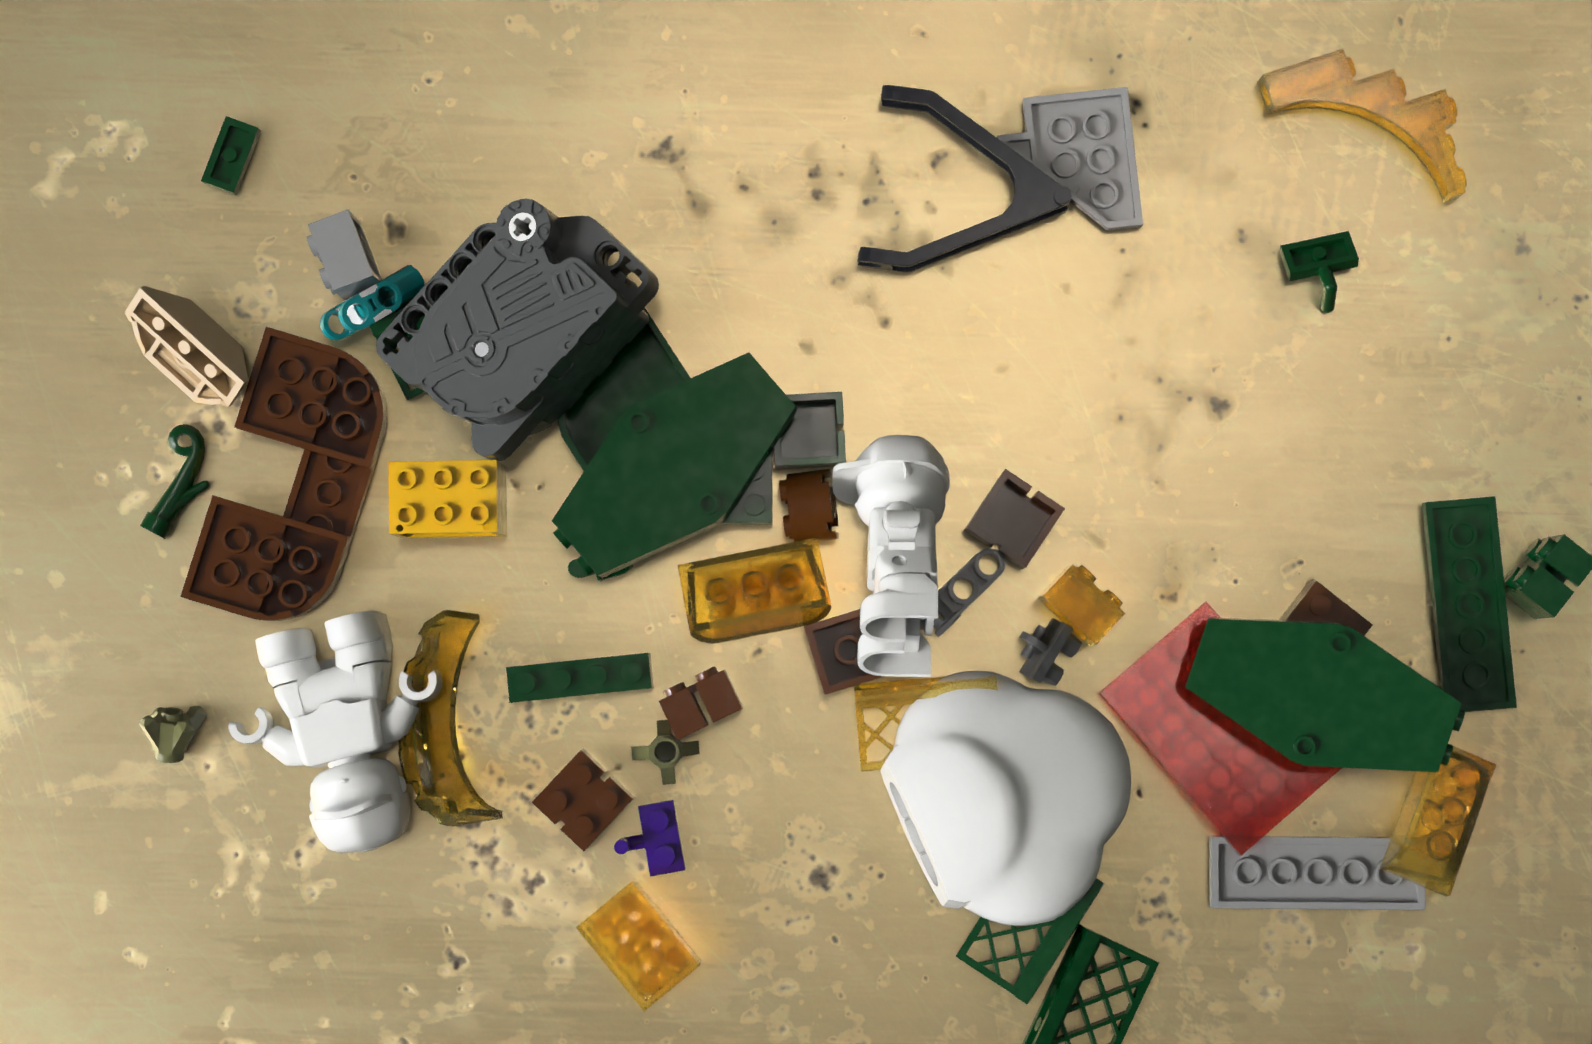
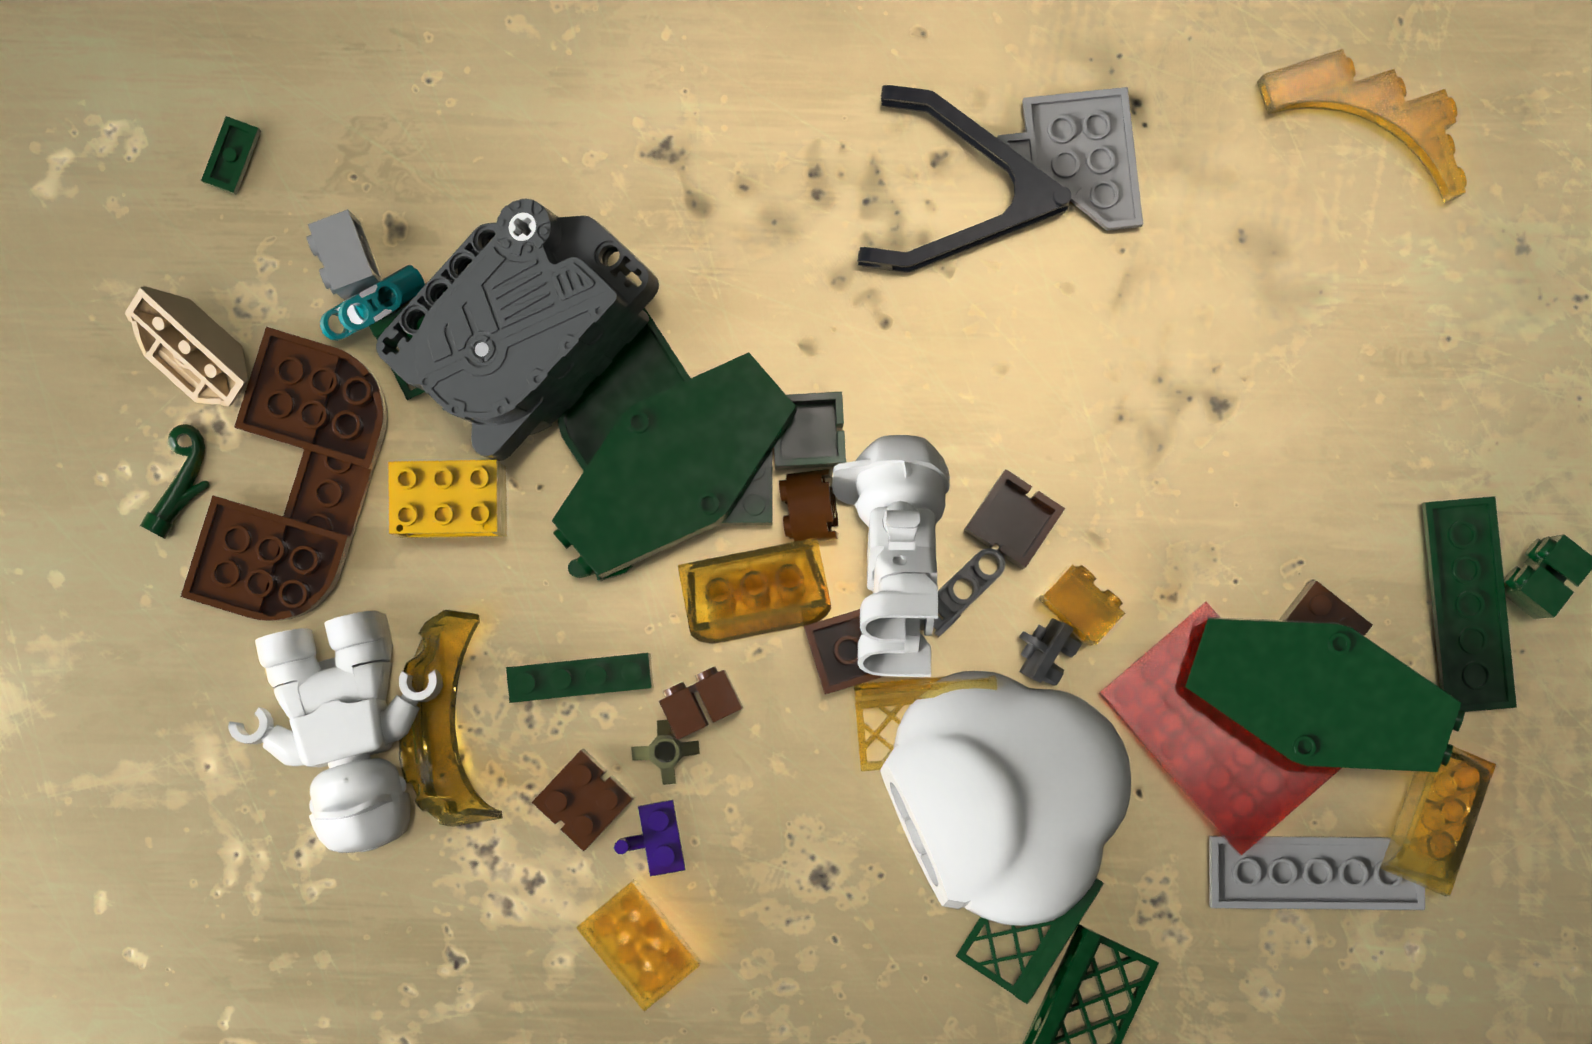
olive rock [139,706,206,763] -> none
dark green plate [1280,231,1359,313] -> none

